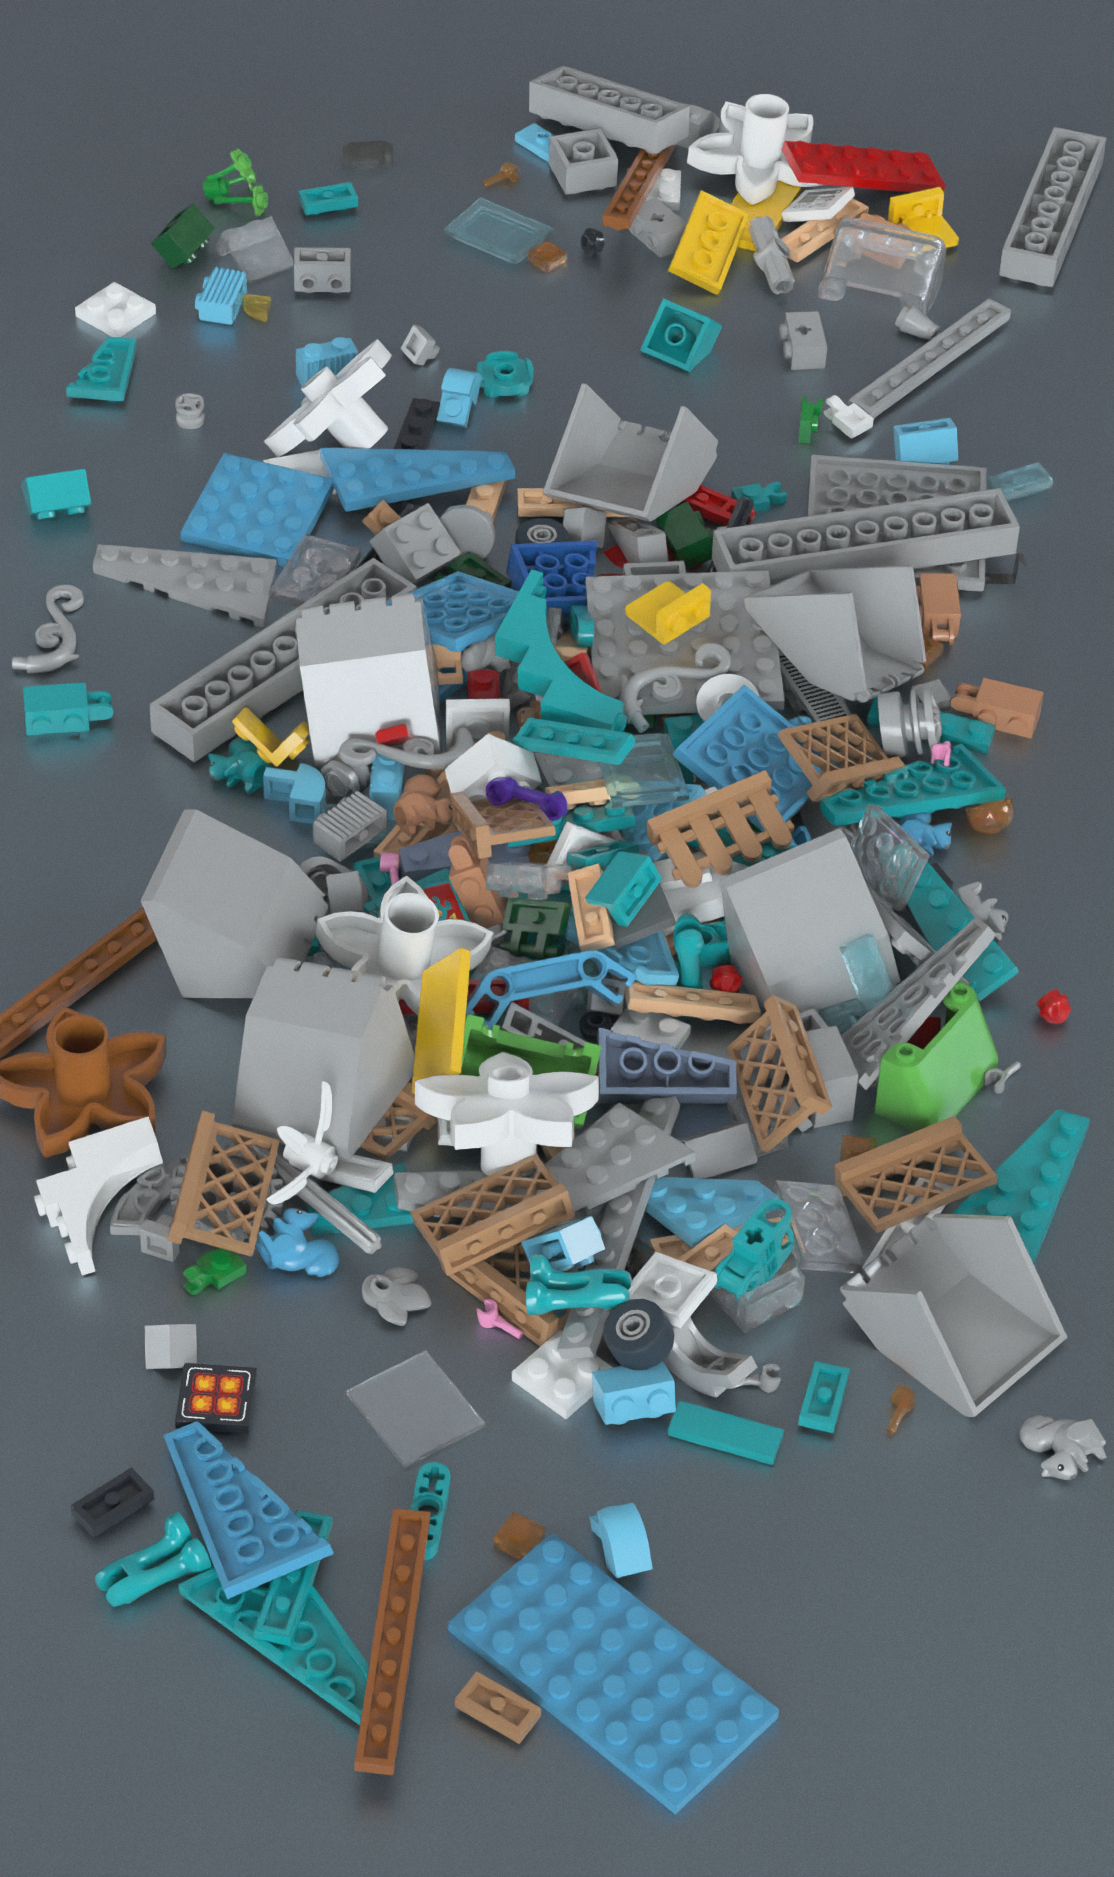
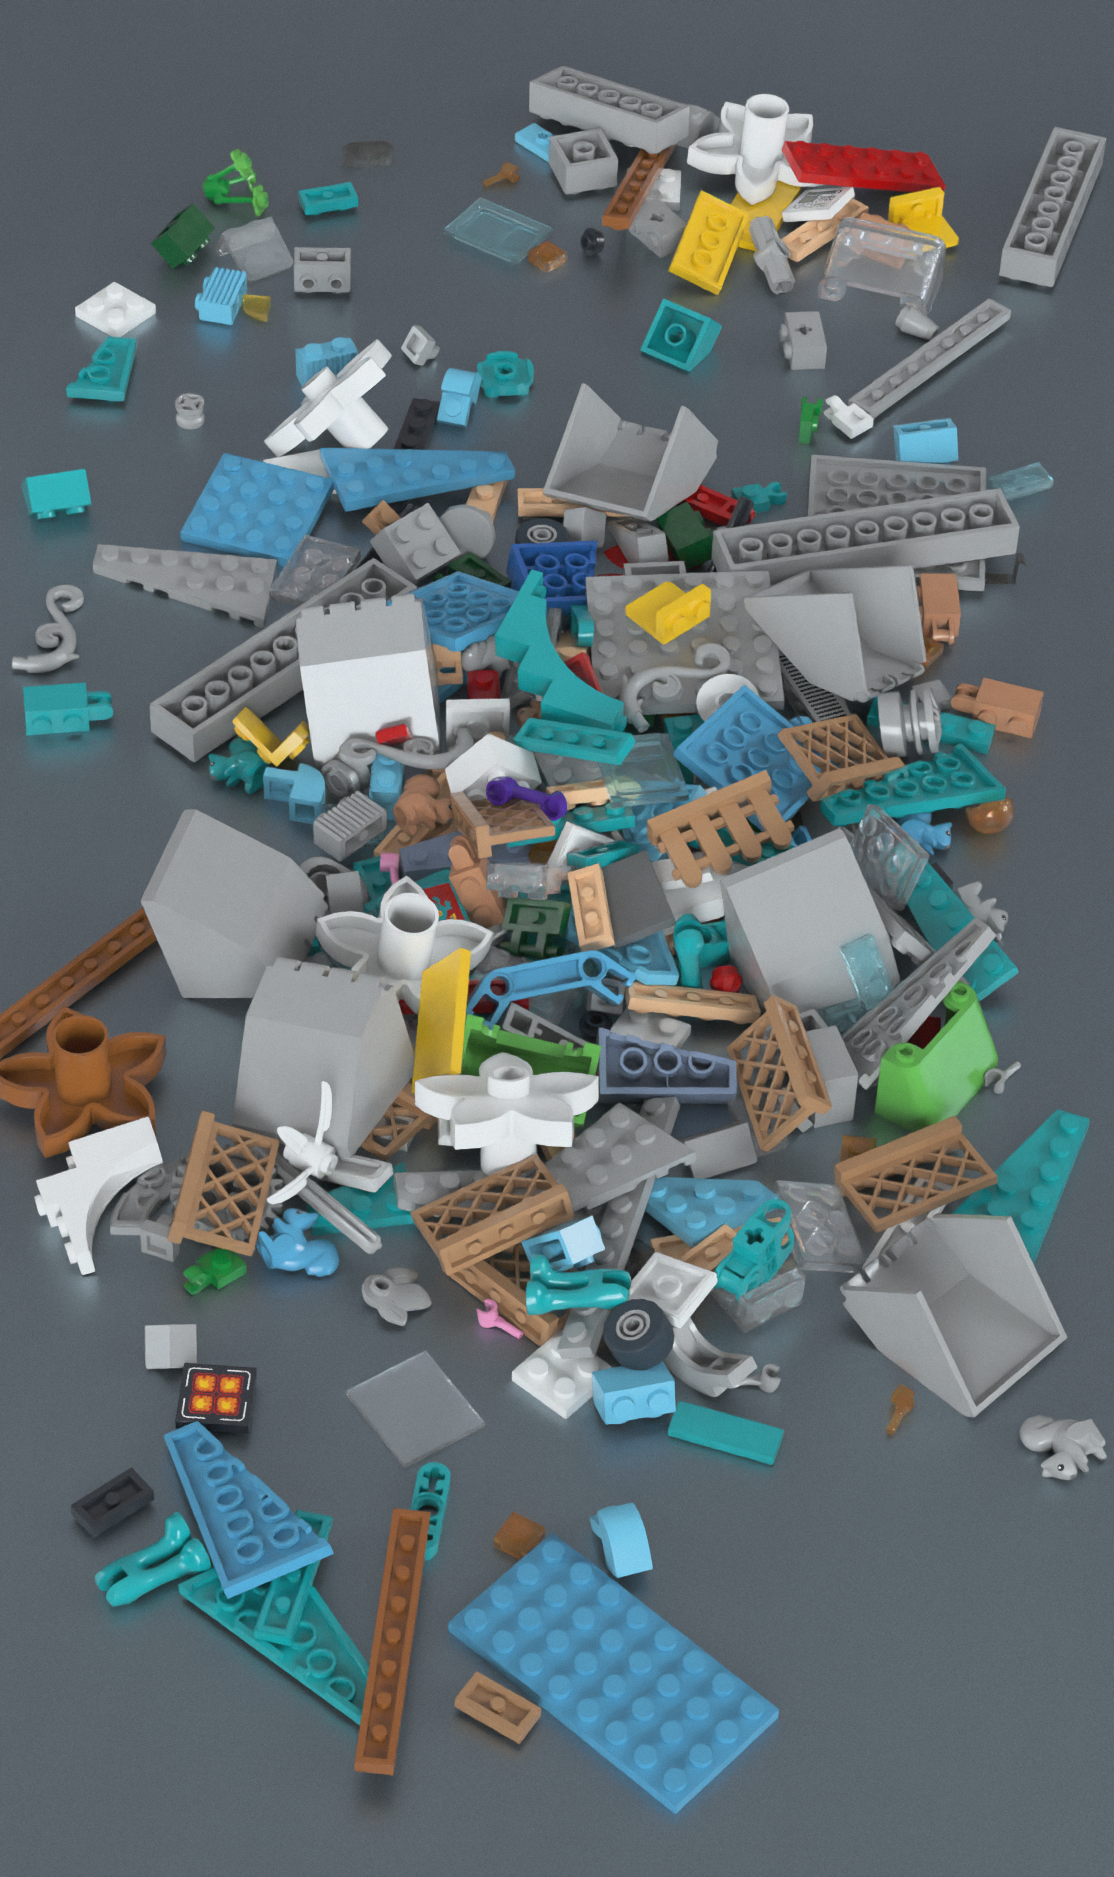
teal panel [585,851,663,927] -> none
teal plate [798,1361,850,1433] -> none
bright pink hand [931,741,951,766] -> none
red plate [1036,989,1071,1024] -> none

